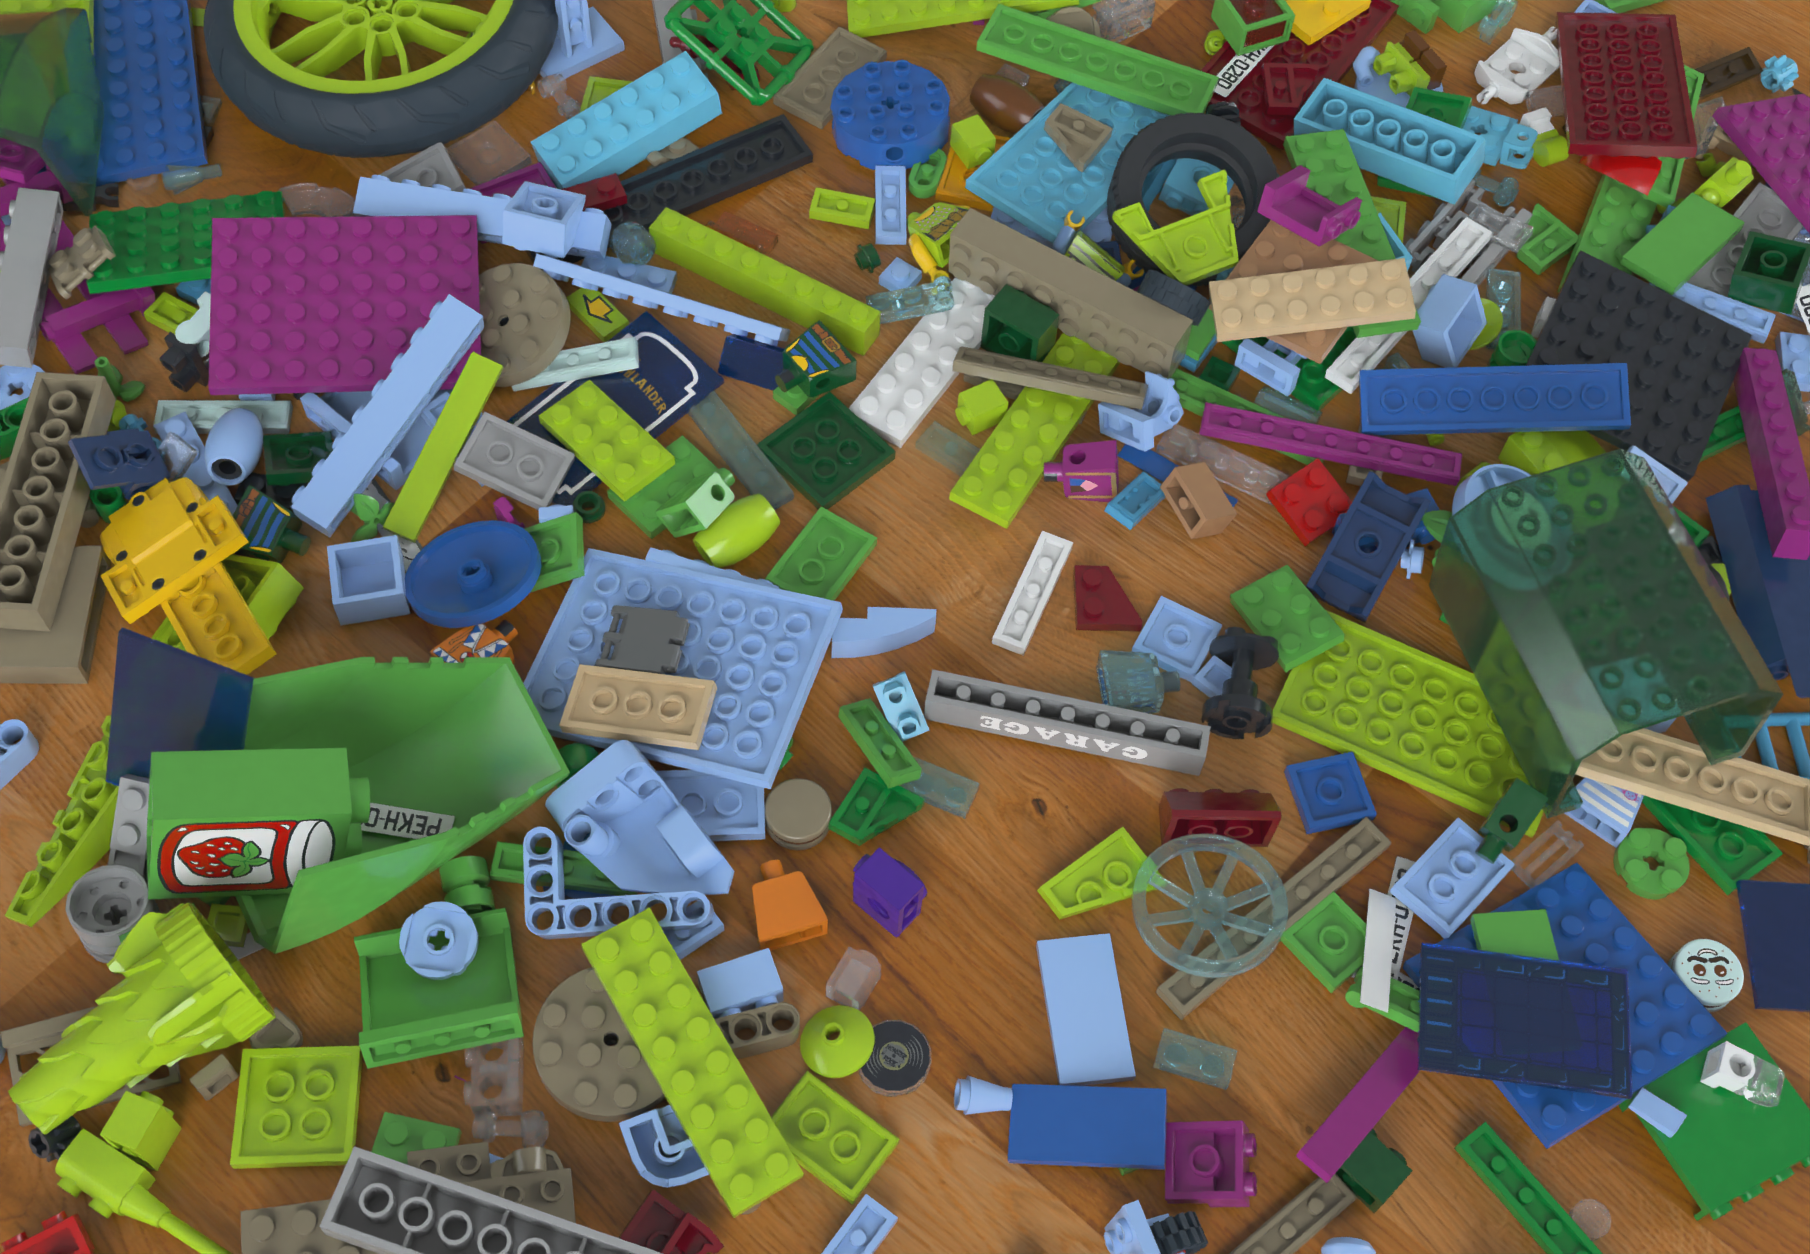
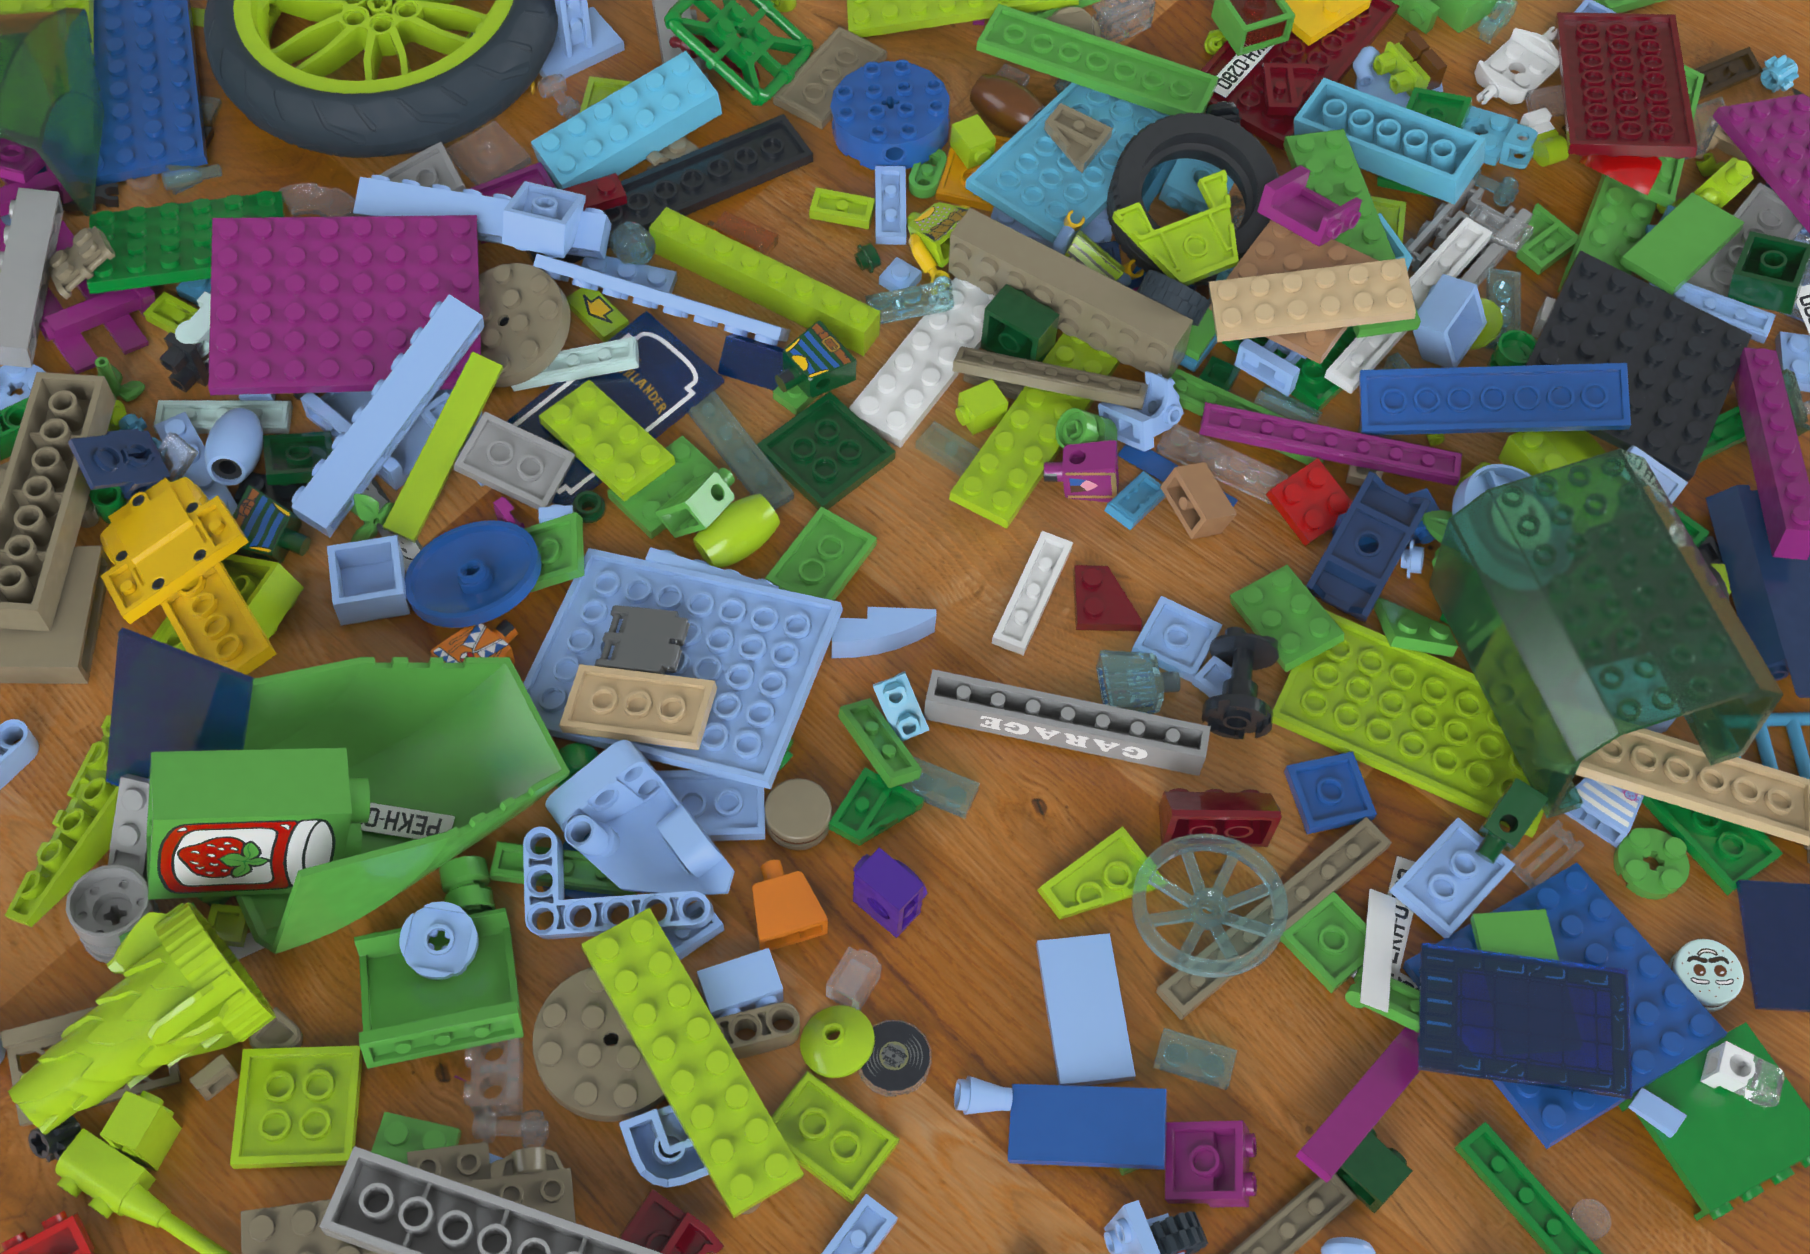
none -> bright green wheel [1056,408,1117,449]
none -> bright green wing [1374,598,1458,657]

